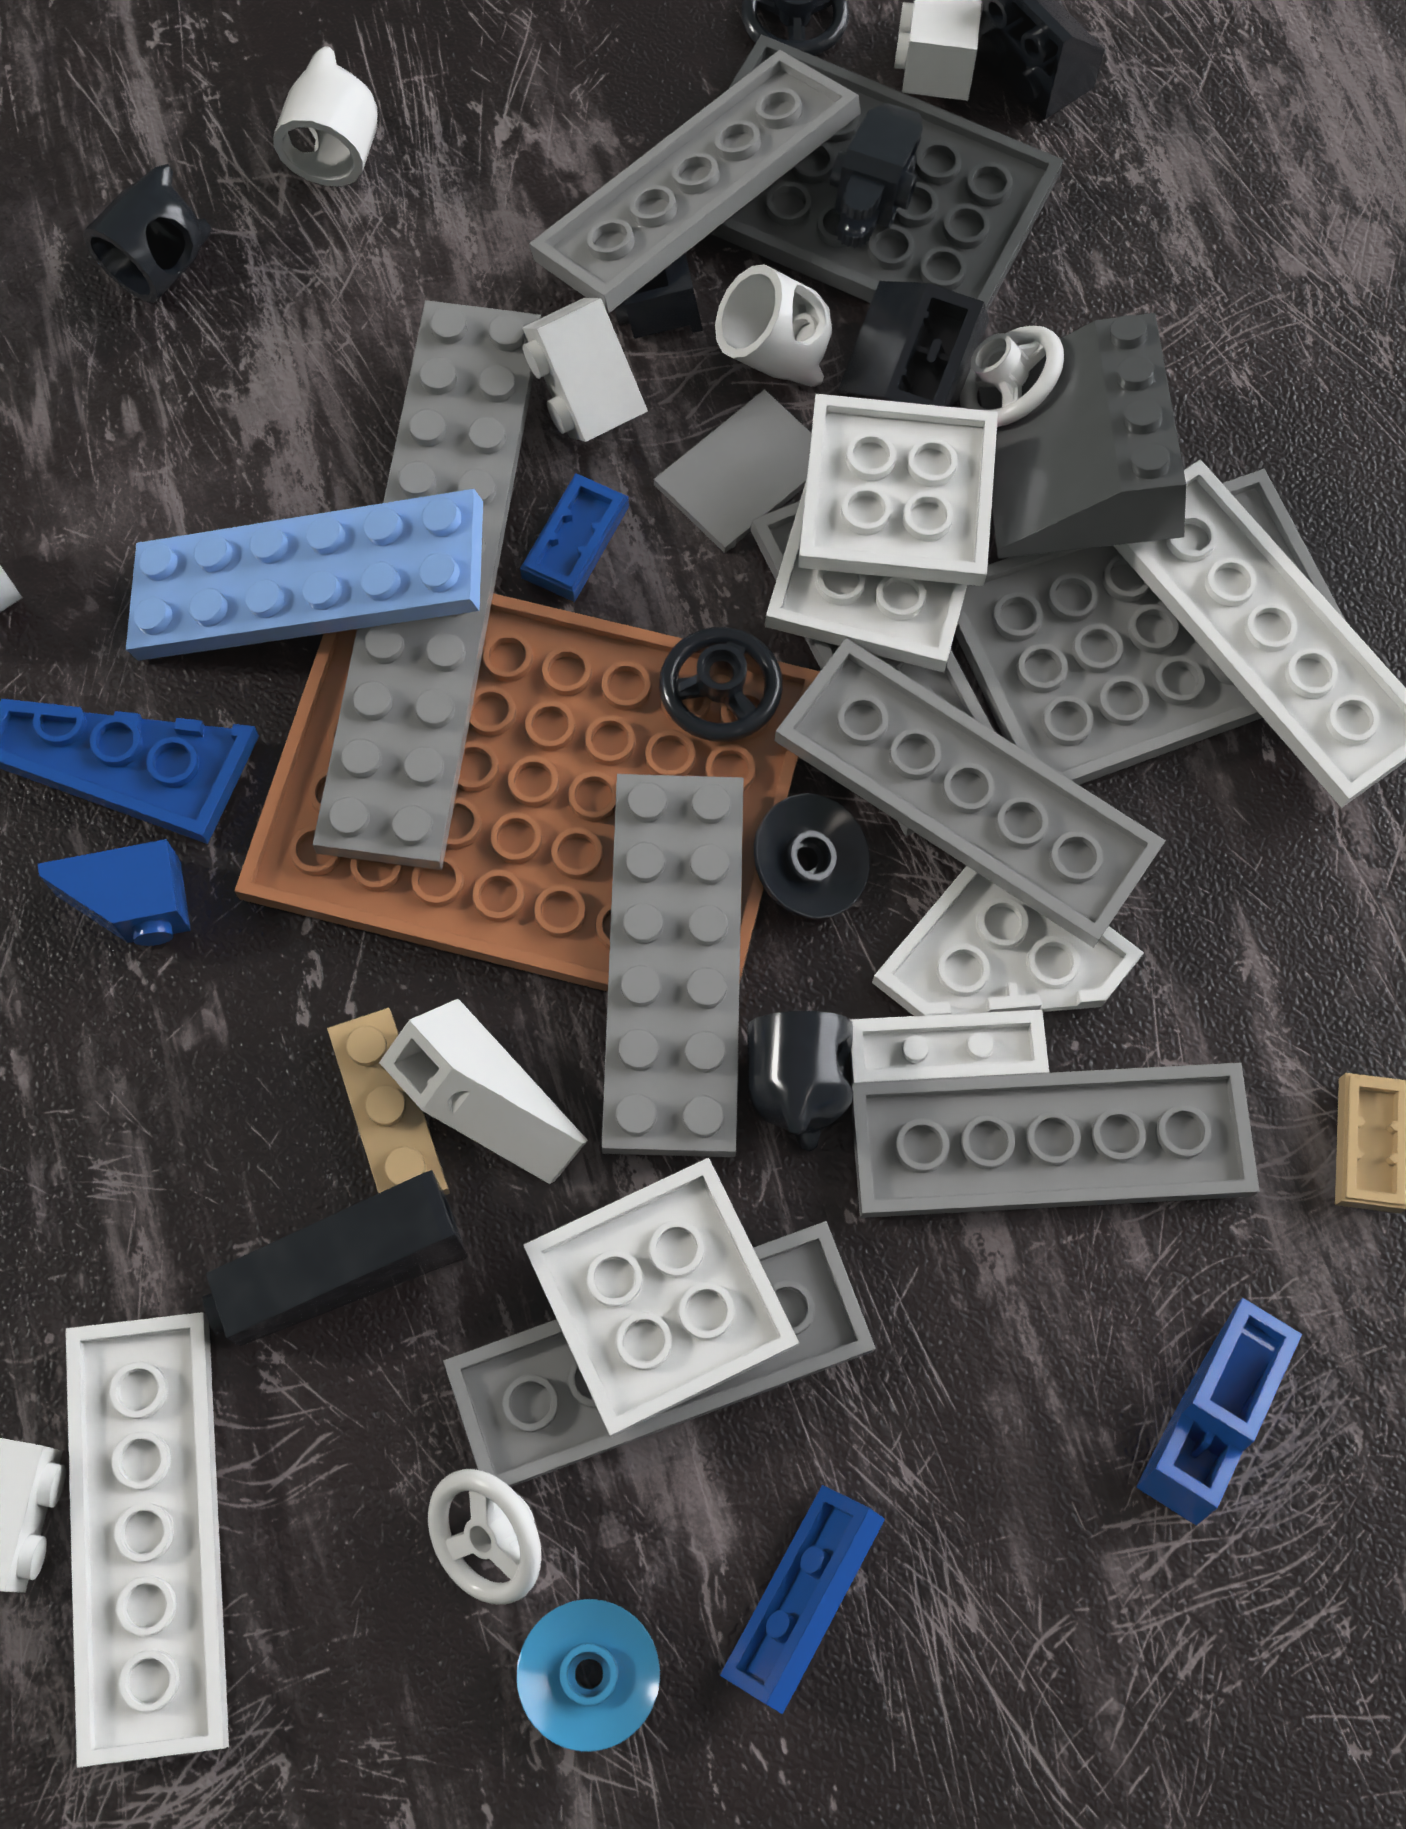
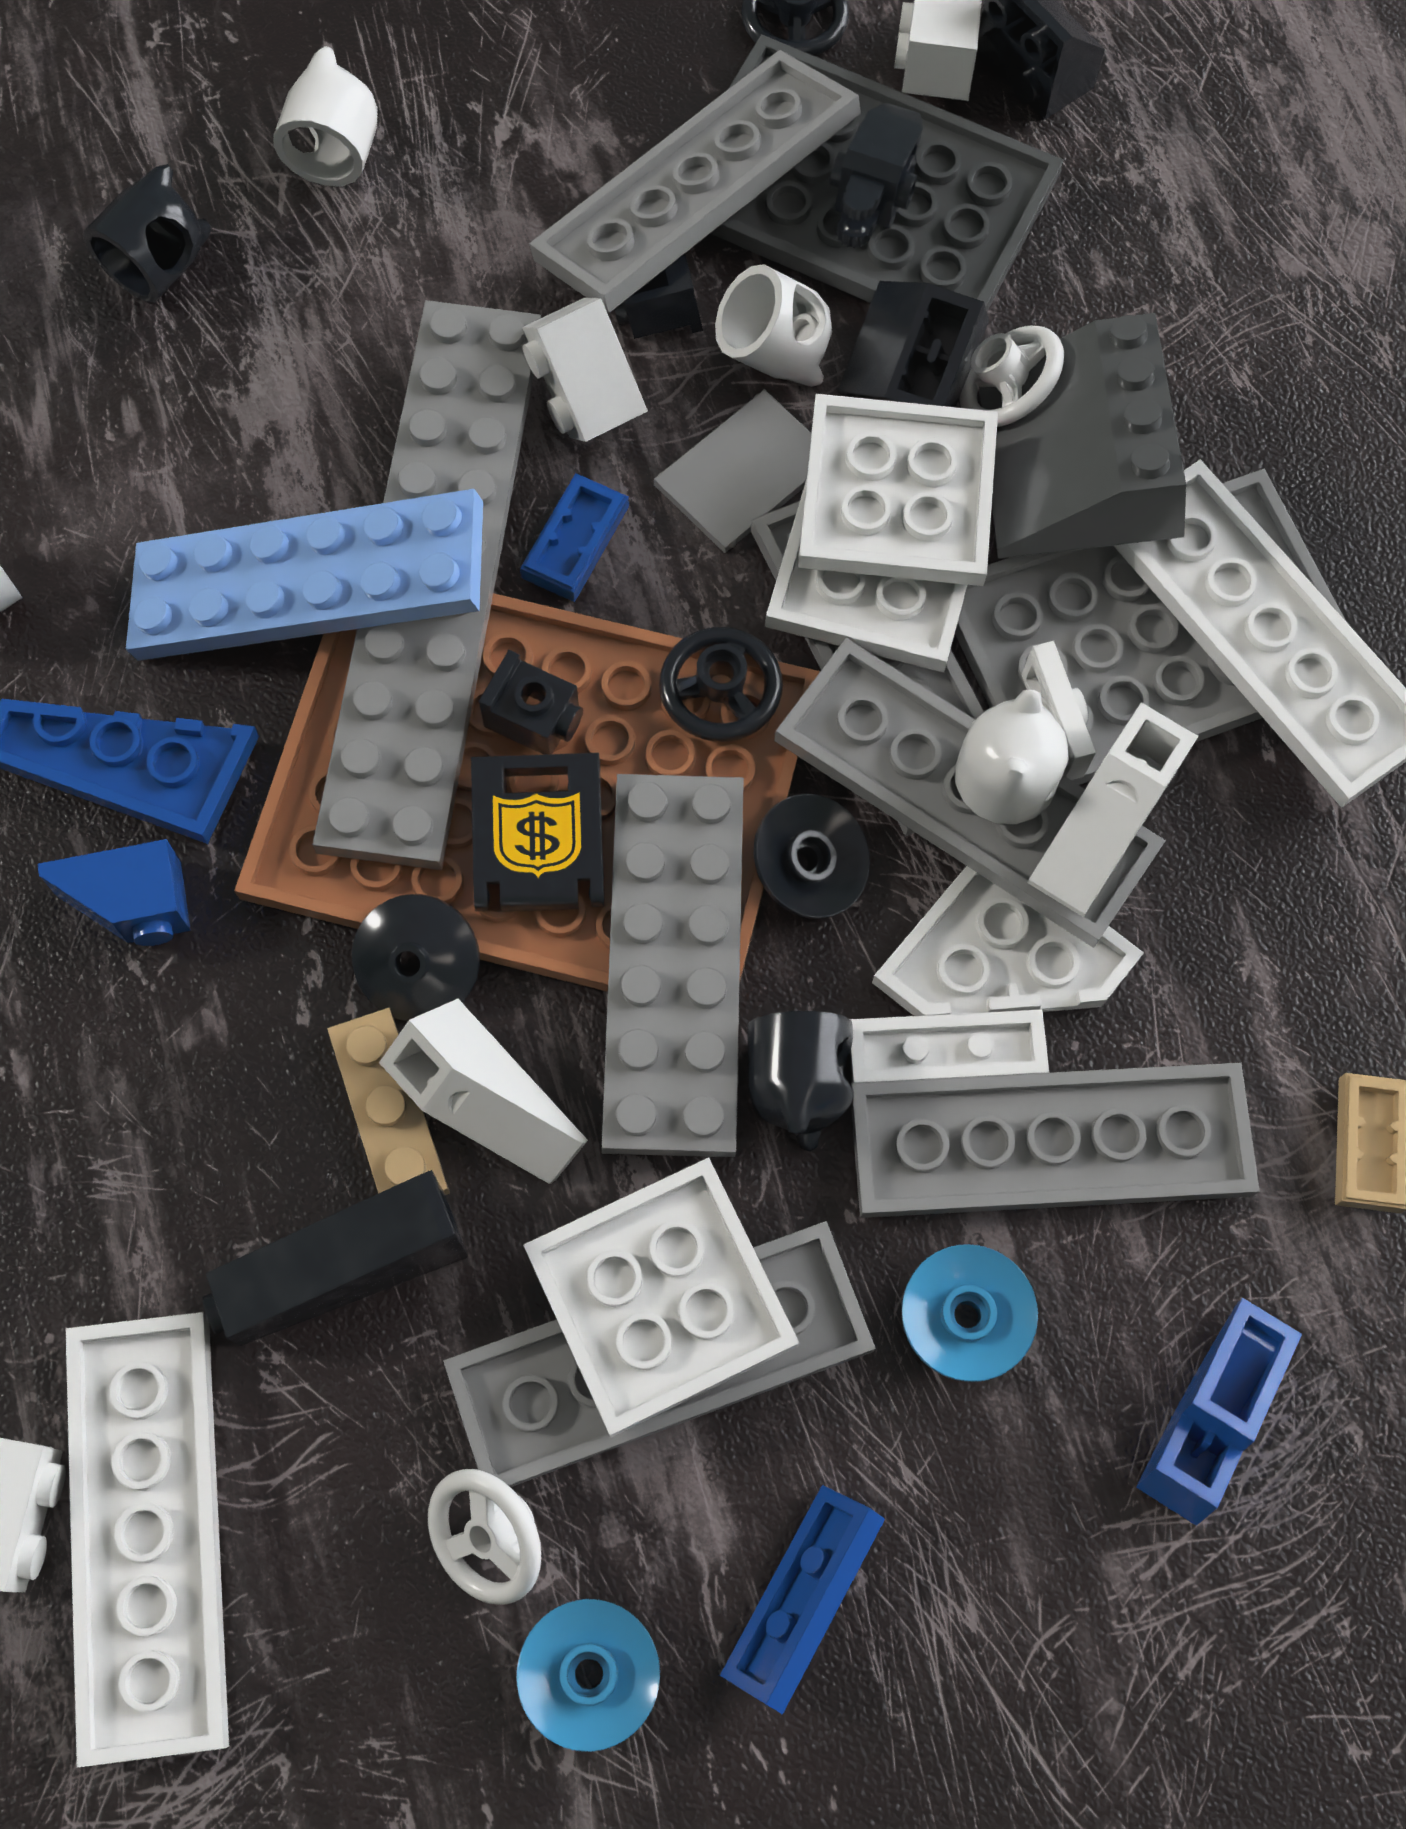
none -> black dish [352,894,480,1021]
none -> black container [471,753,605,912]
none -> black brick [479,650,583,755]
none -> dark azure dish [902,1244,1038,1382]
none -> white piece [955,689,1068,824]
none -> white plate [1022,641,1096,780]
none -> white slope [1027,702,1198,917]

